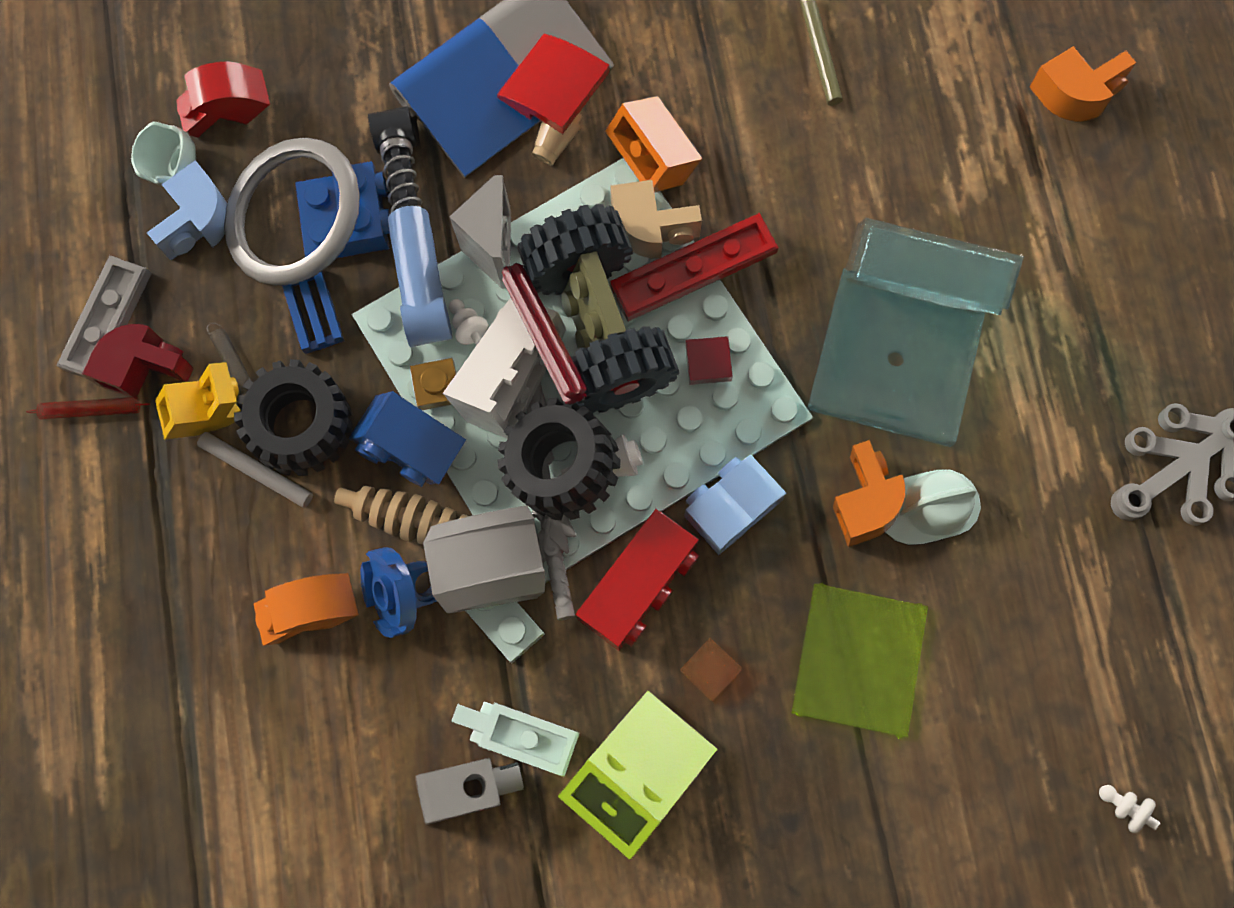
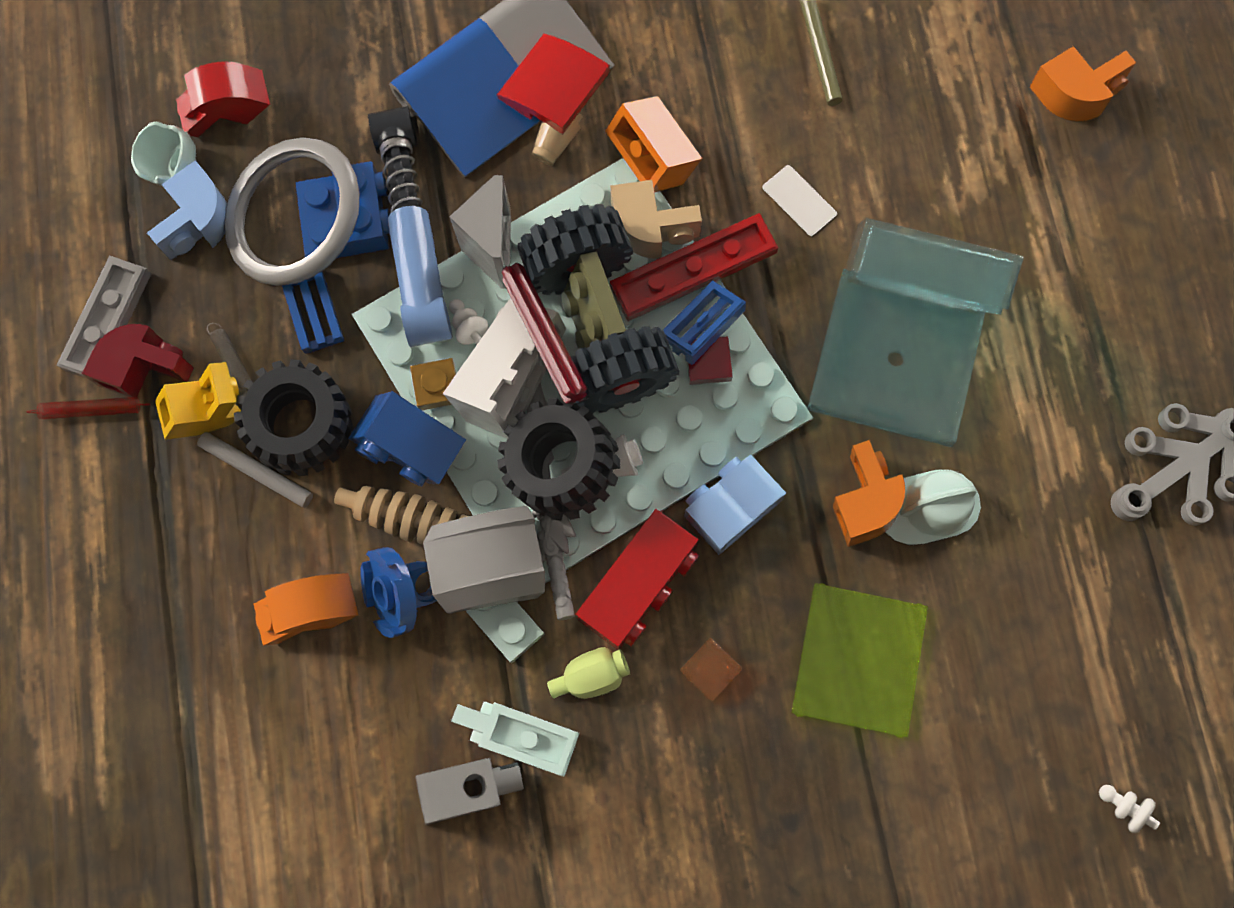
lime slope [558,691,717,860] -> none
none -> yellowish green plant [547,647,630,699]
none -> blue tile [663,280,746,365]
none -> white sticker [762,165,837,236]

